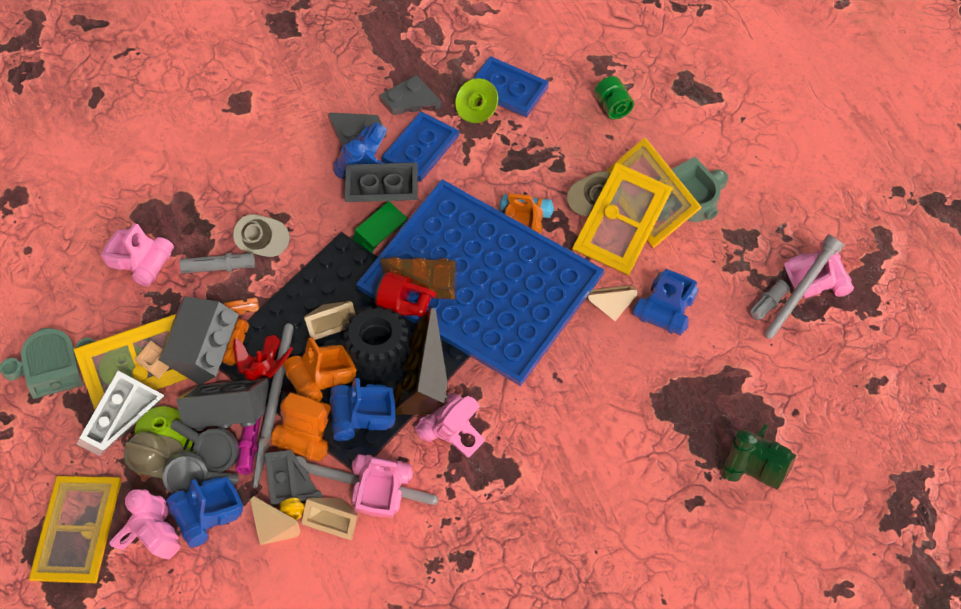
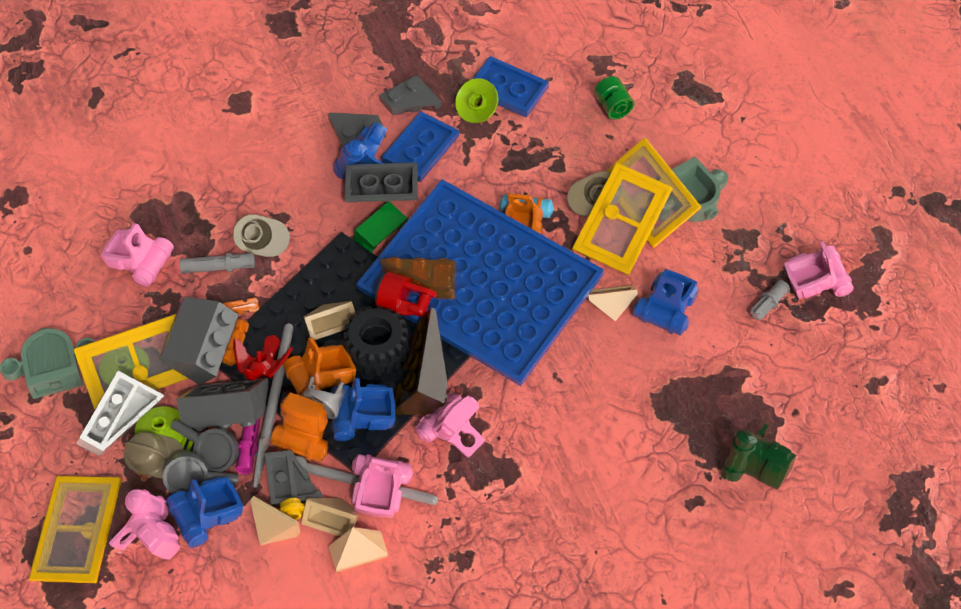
light nougat slope [135,340,169,379] -> none
light grey piece [765,234,845,339] -> none
none -> light grey piece [303,377,345,419]
none -> tan slope [329,527,388,573]

